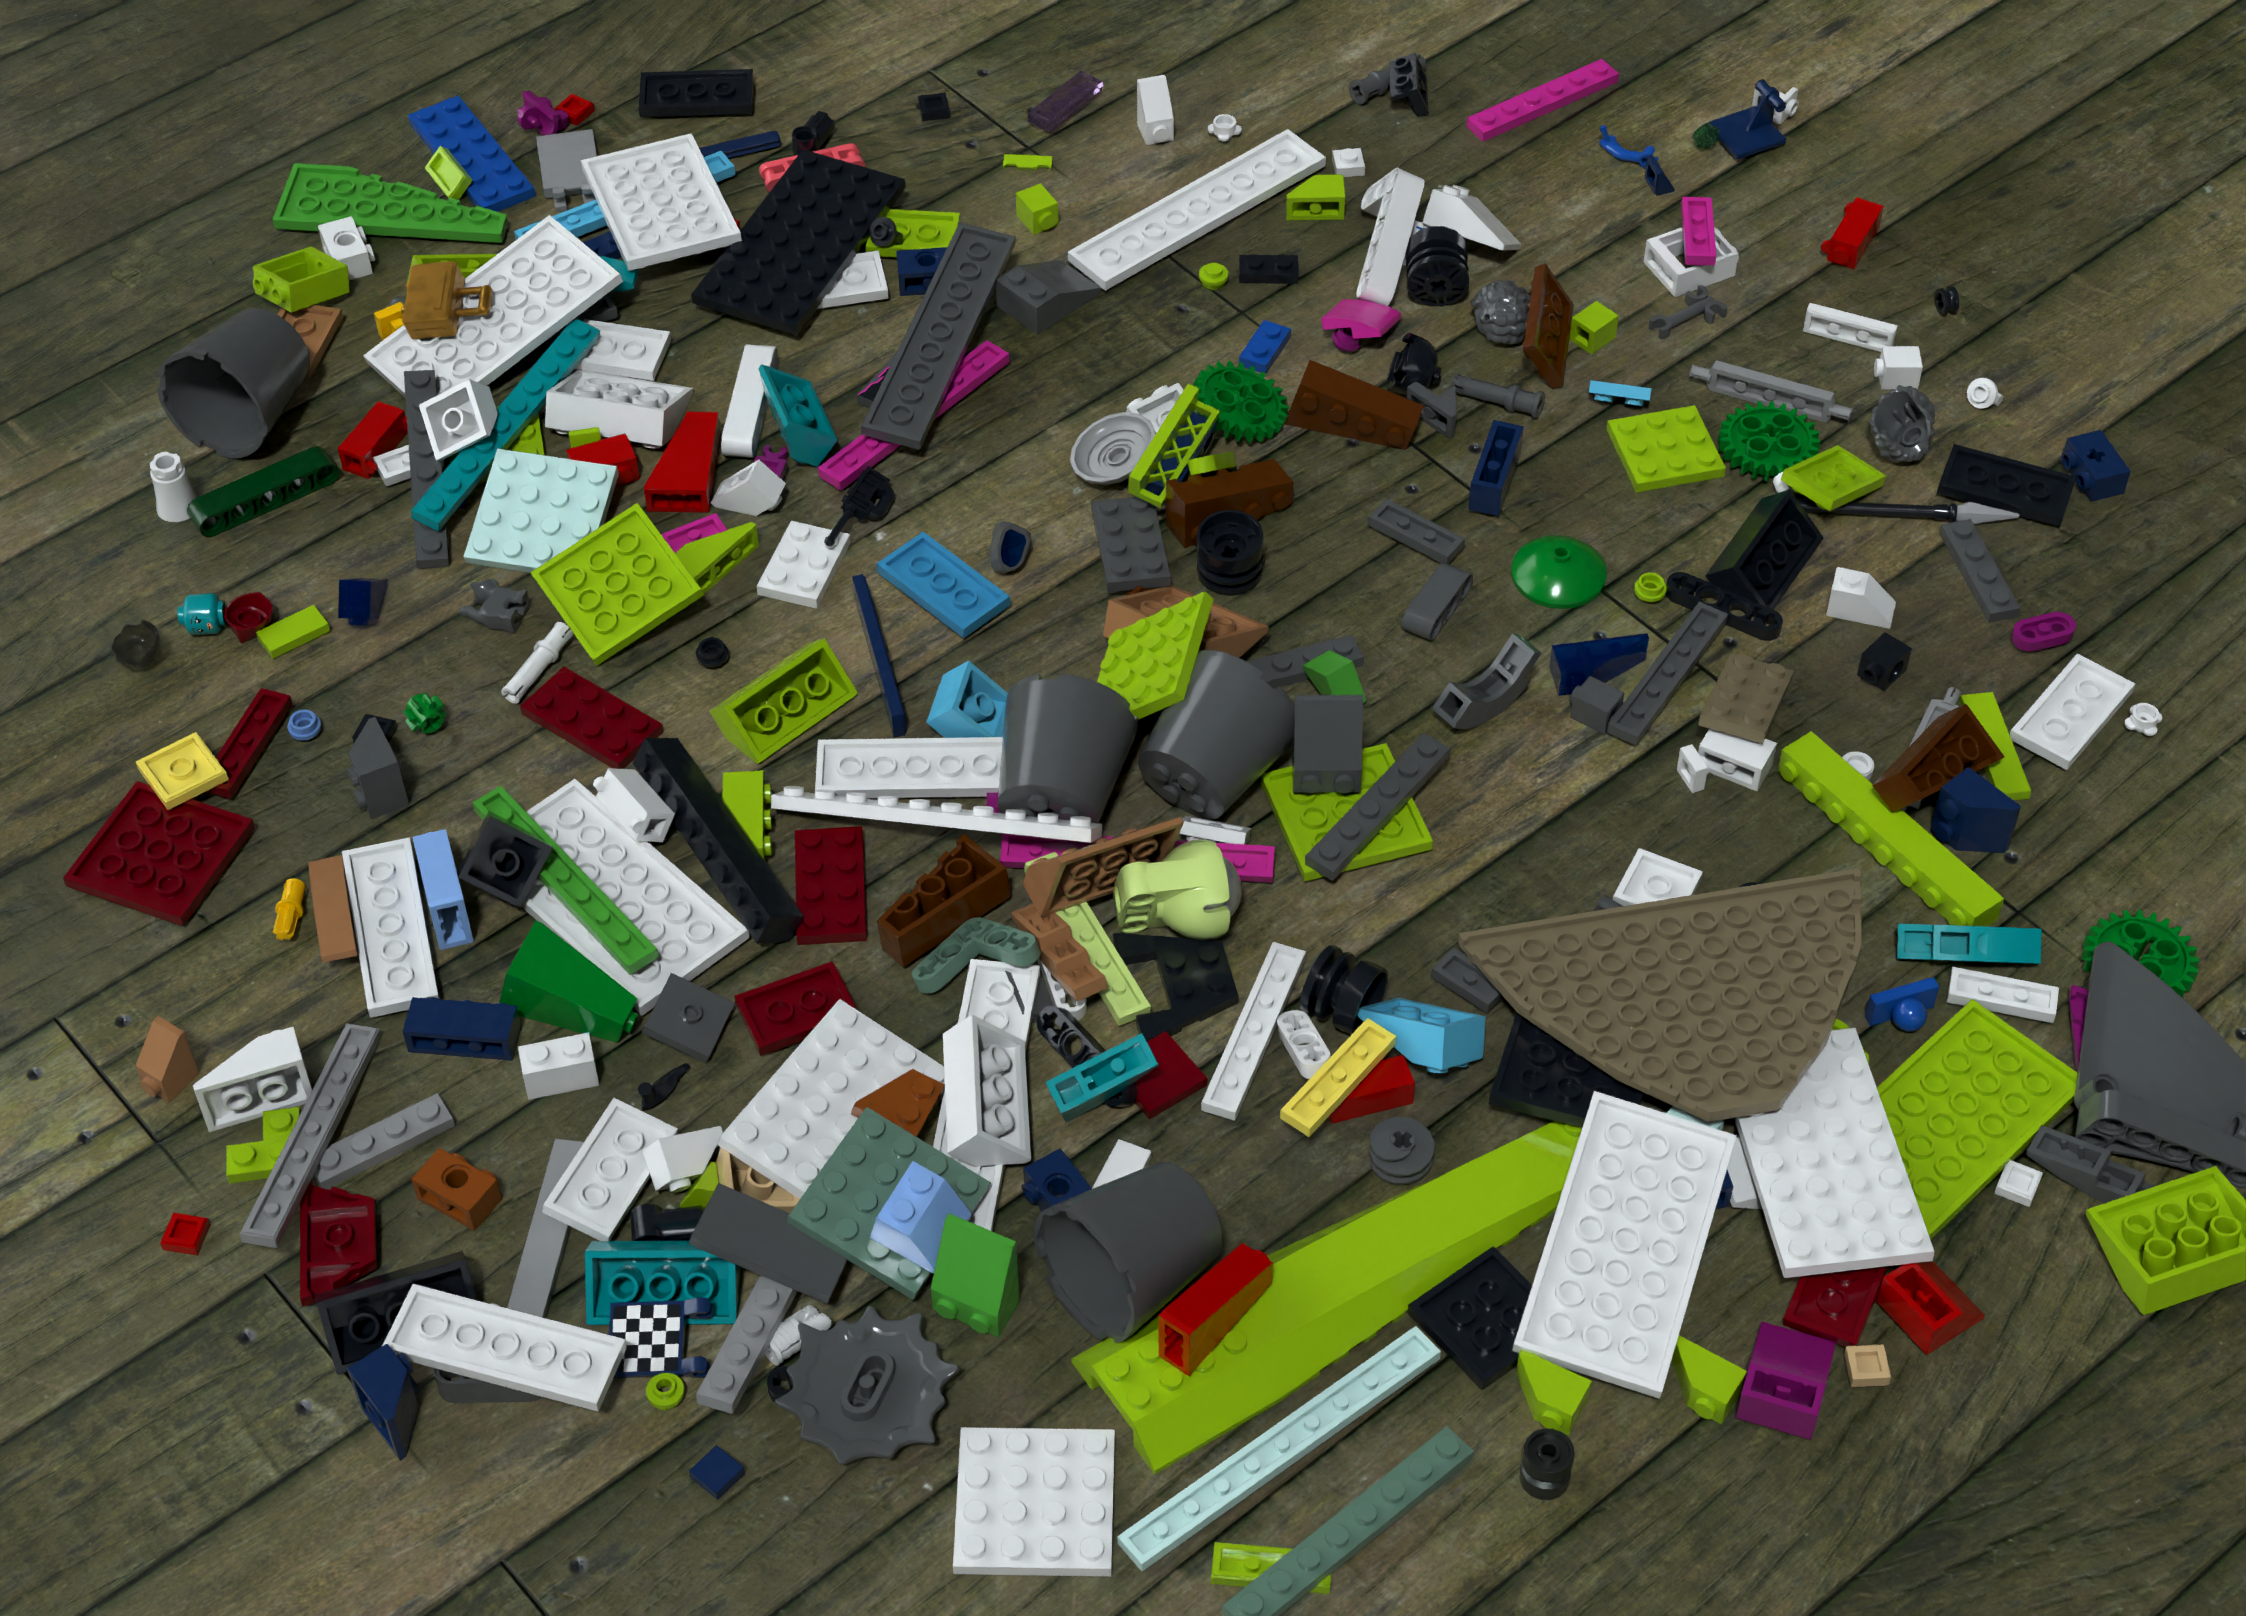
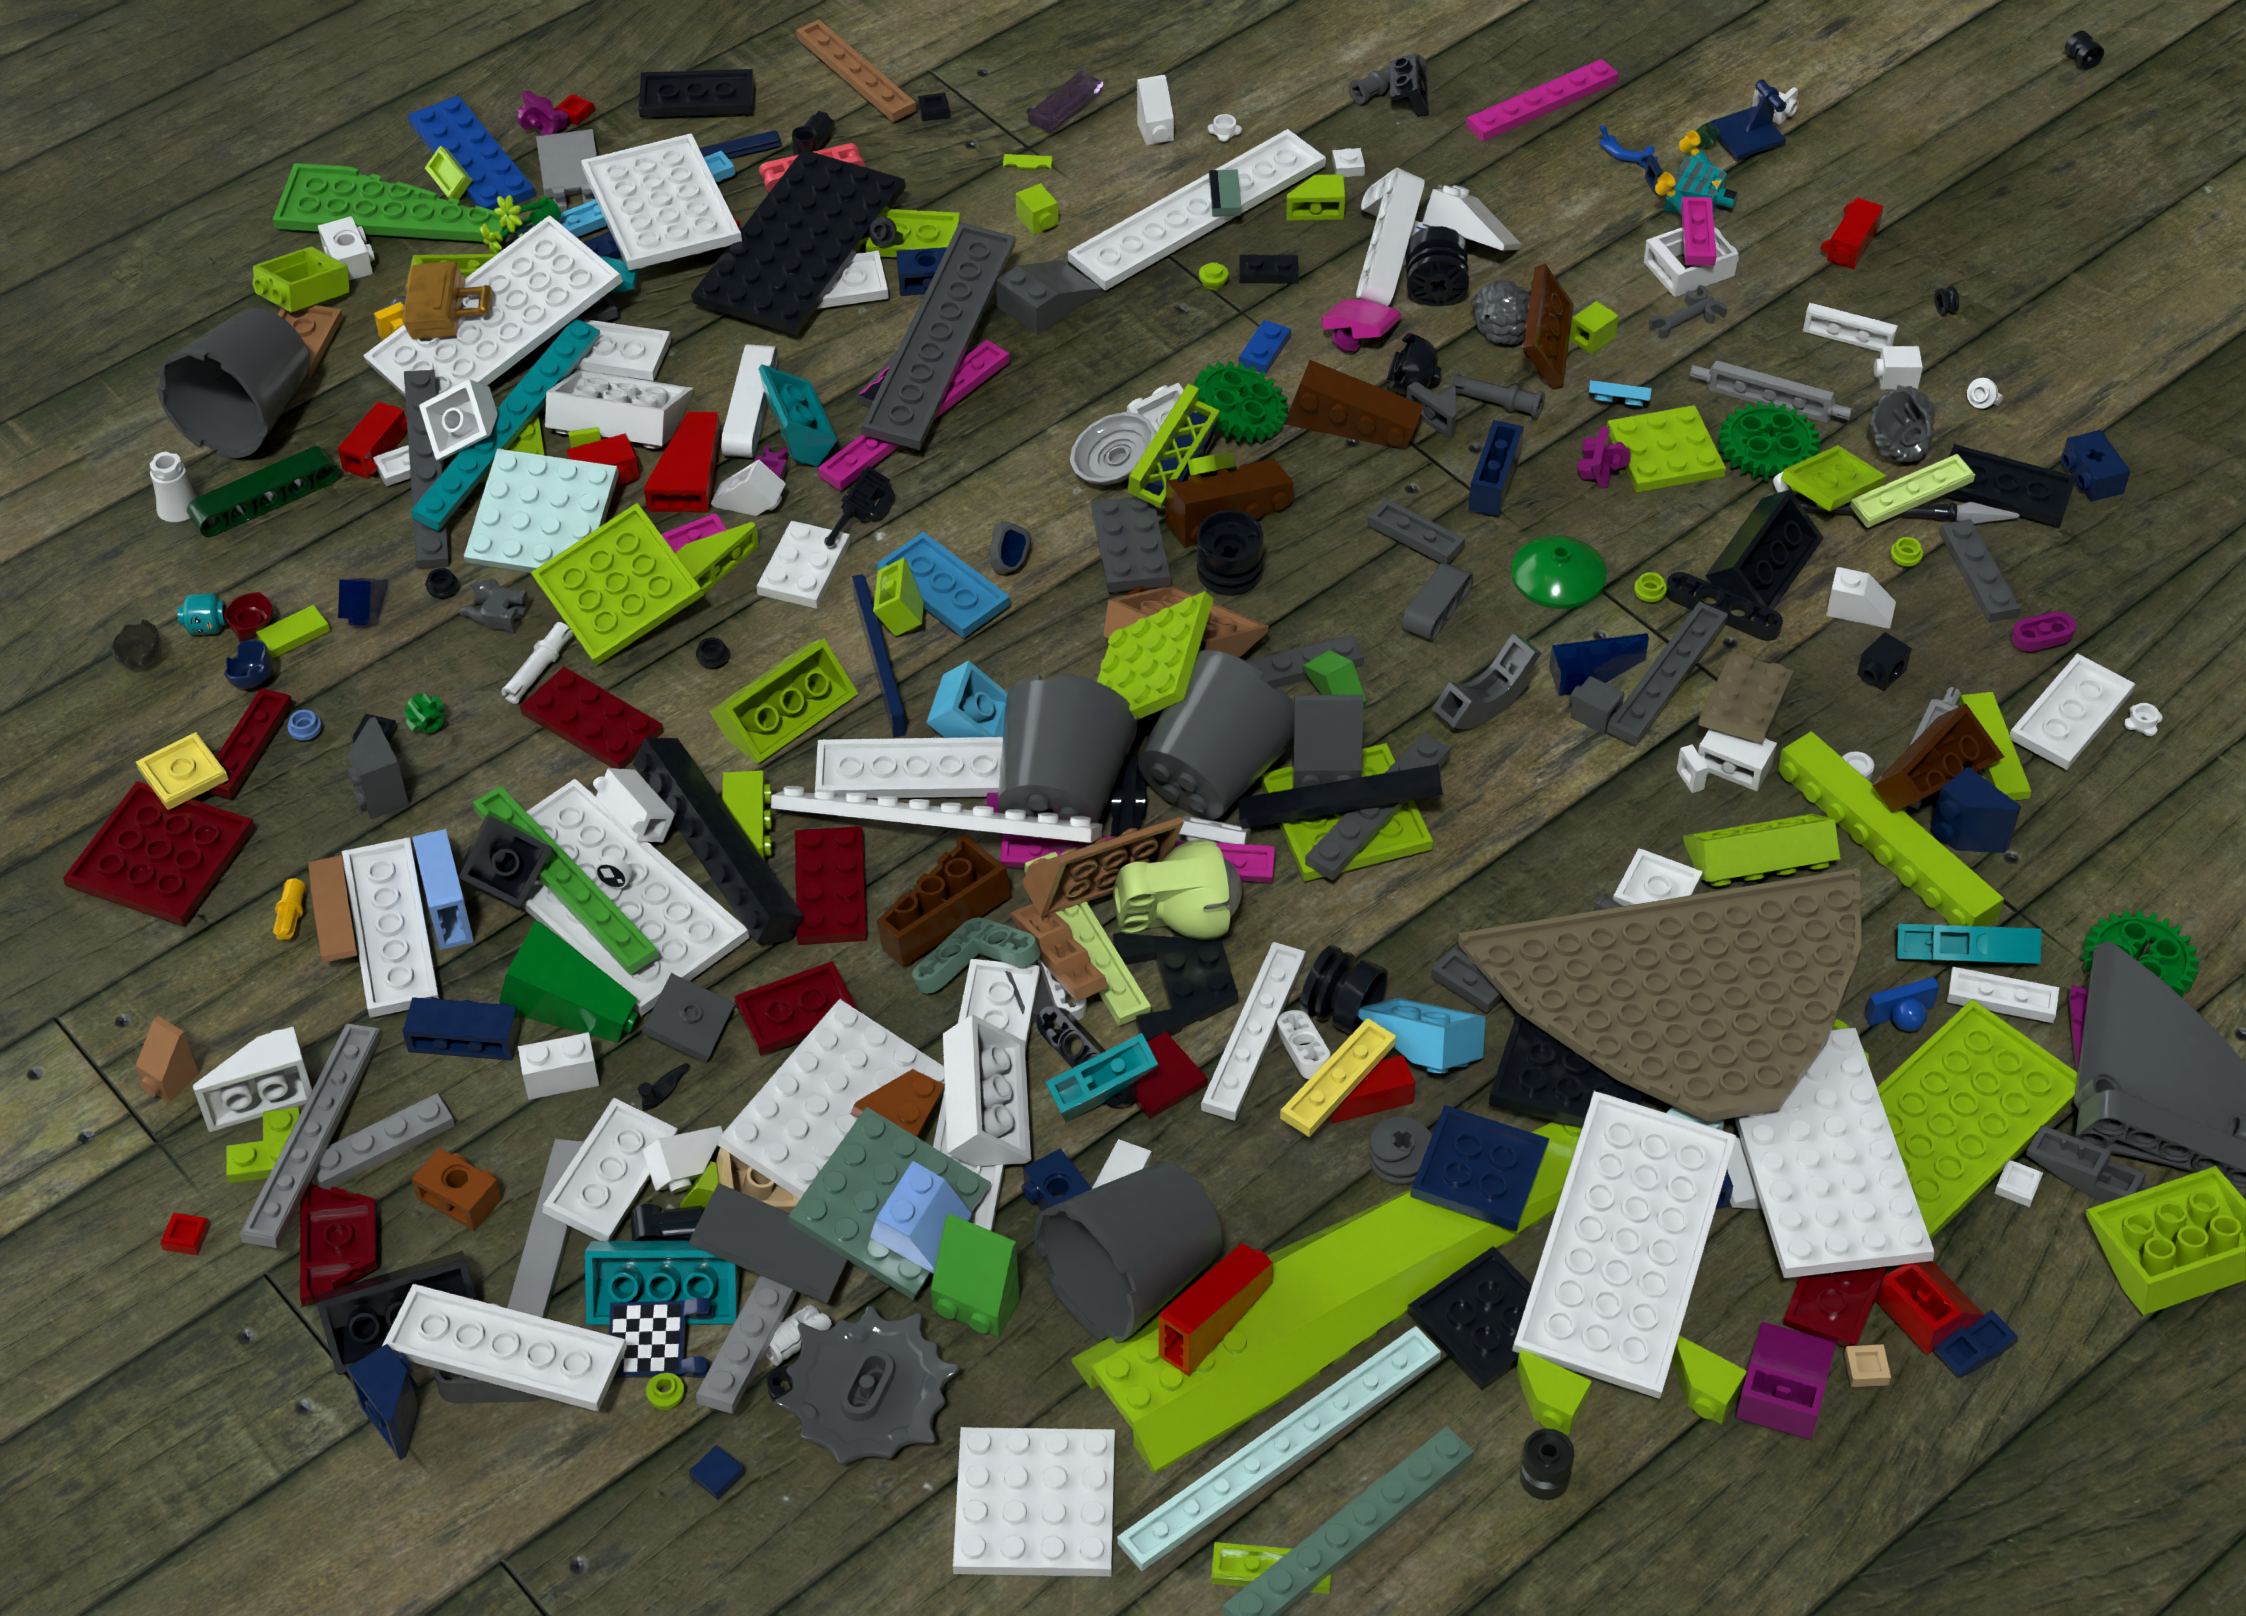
none -> dark blue hair [224,639,274,689]
none -> black plate [425,568,458,598]
none -> plant [479,195,561,254]
none -> tile [595,855,632,889]
none -> medium nougat plate [796,19,916,122]
none -> lime slope [873,558,924,637]
none -> black piece [1110,755,1147,837]
none -> sand green tile [1209,169,1241,216]
none -> black tile [1238,764,1443,829]
none -> dark blue plate [1410,1105,1549,1231]
none -> magenta hips [1577,426,1631,488]
none -> torso [1655,130,1739,215]
none -> lime slope [1683,814,1840,886]
none -> yellowish green tile [1850,454,1975,528]
none -> lime plate [1890,537,1923,566]
none -> dark blue slope [1933,1309,2018,1378]
none -> black wheel [2065,30,2104,70]

